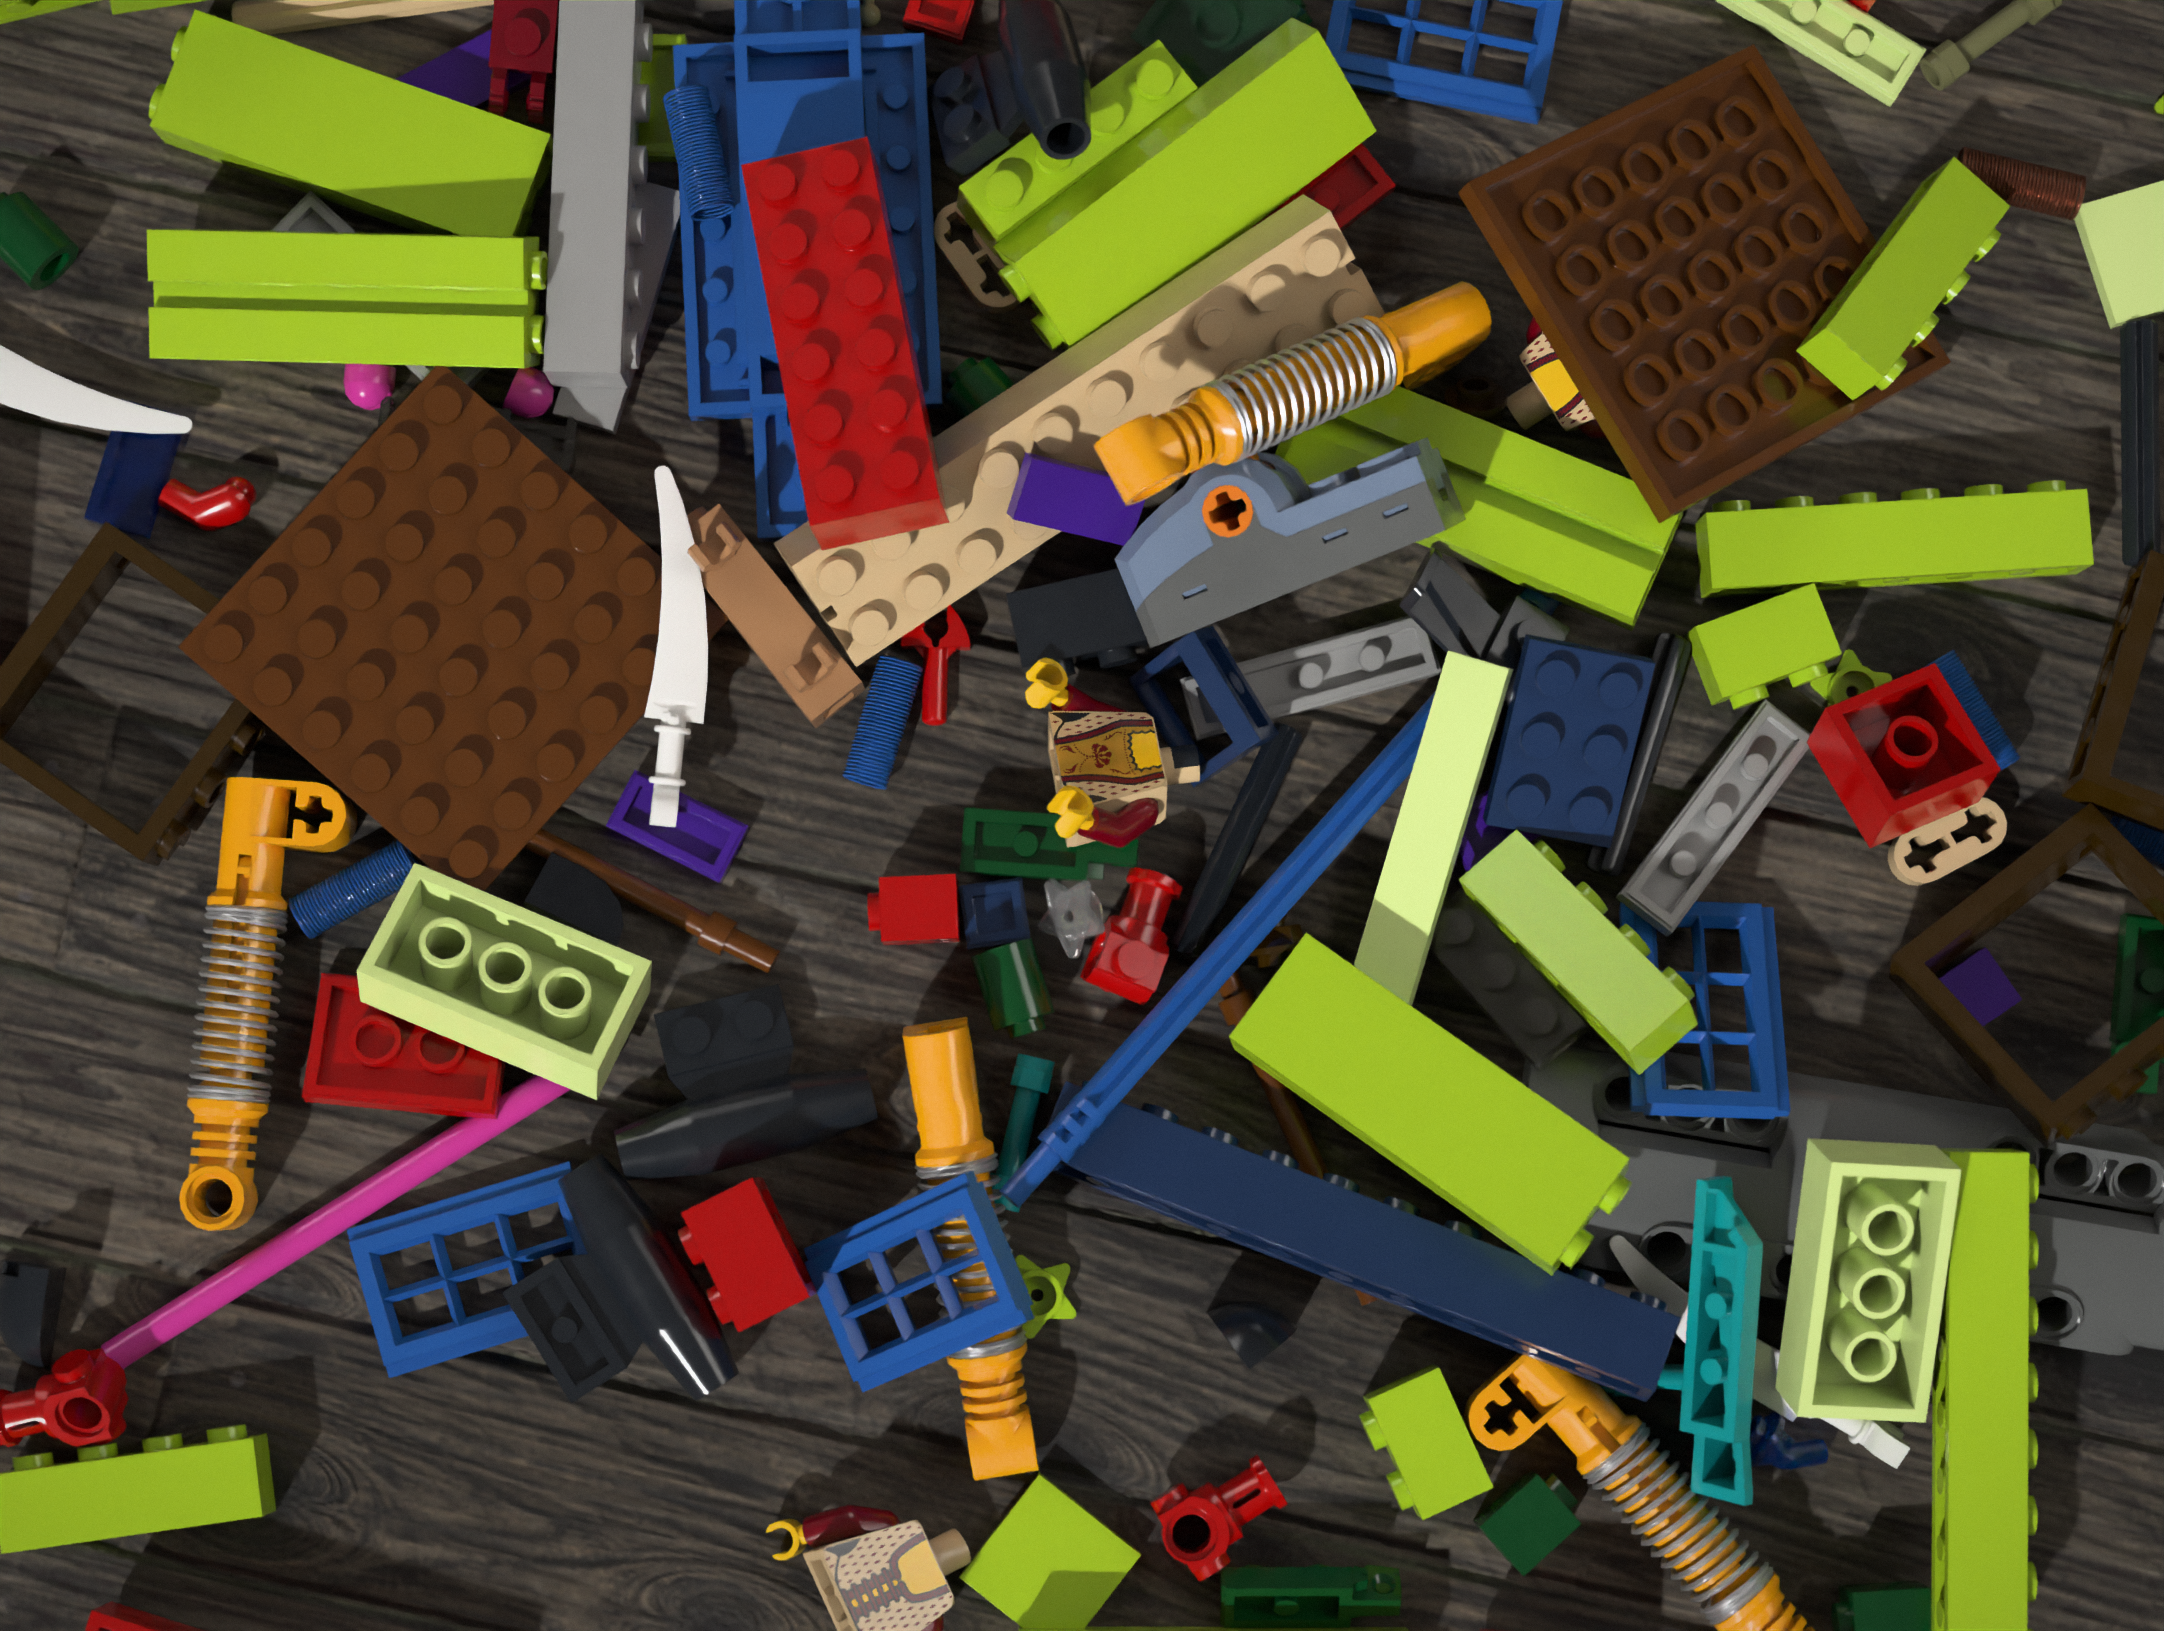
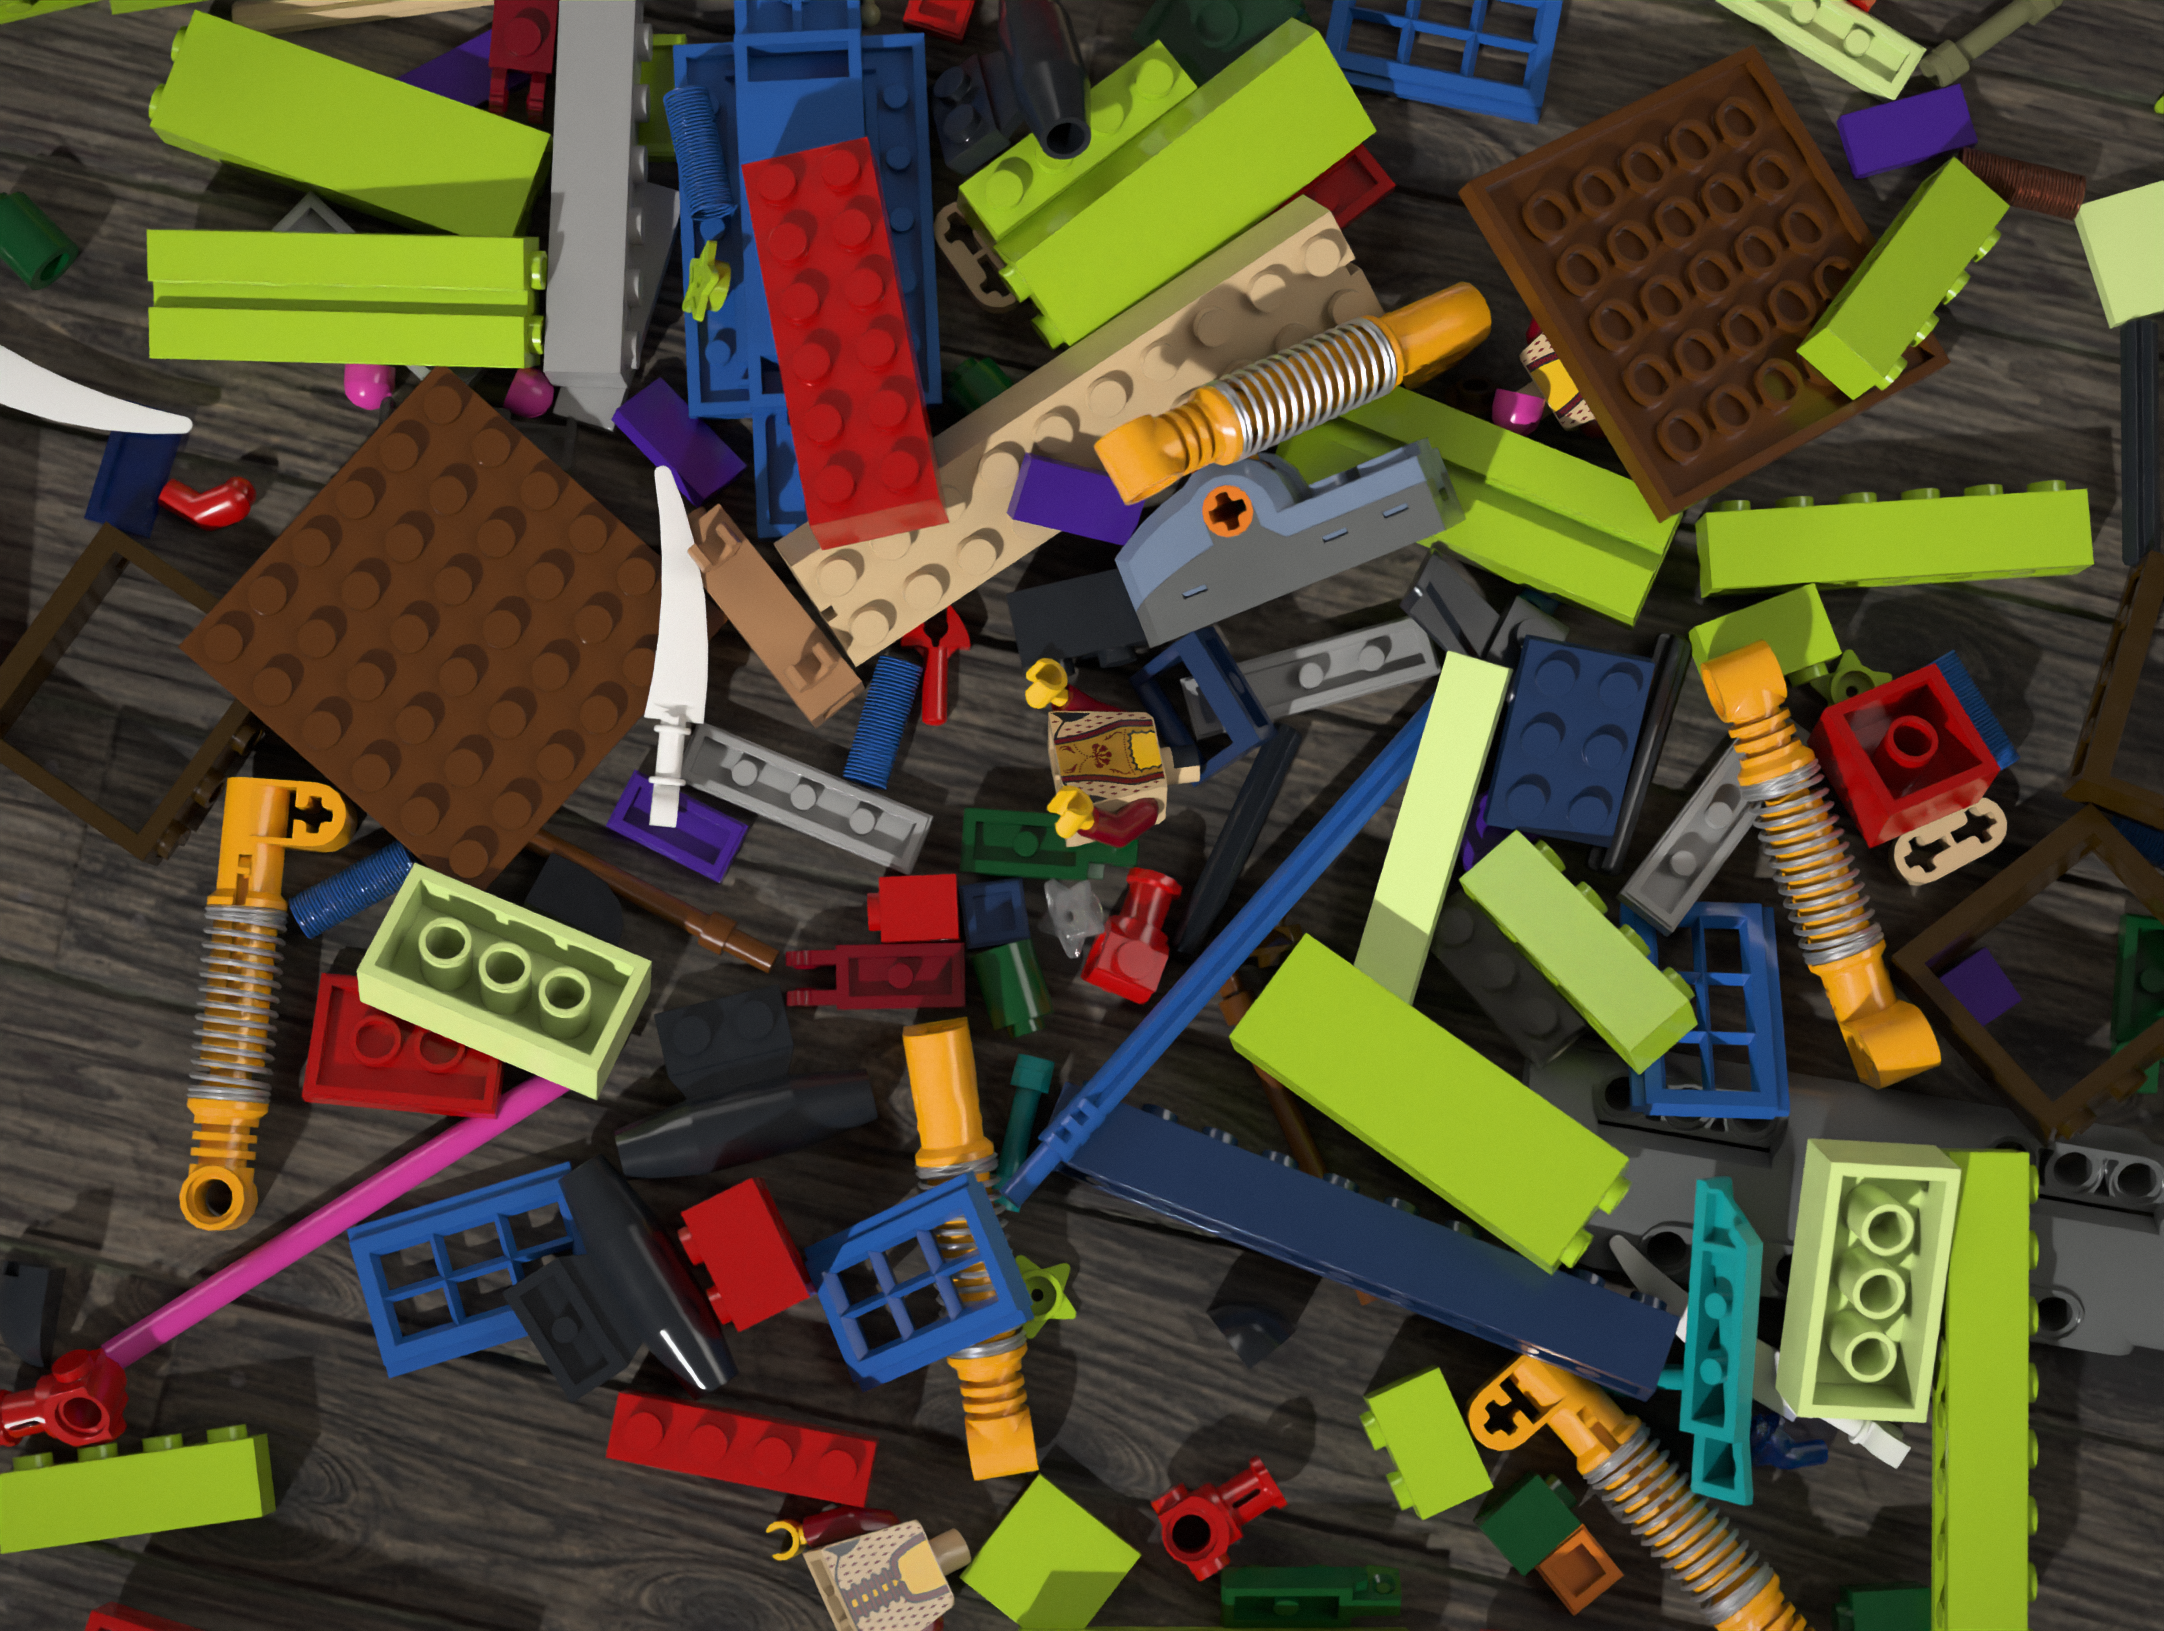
none -> red brick [606,1388,880,1508]
none -> dark purple tile [611,377,747,508]
none -> light grey tile [681,722,934,876]
none -> lime plate [682,240,731,322]
none -> dark red hinge [786,943,966,1010]
none -> dark pink hinge [1492,389,1546,437]
none -> orange tile [1534,1523,1624,1616]
none -> light orange piece [1700,639,1941,1090]
none -> dark purple tile [1836,84,1978,180]

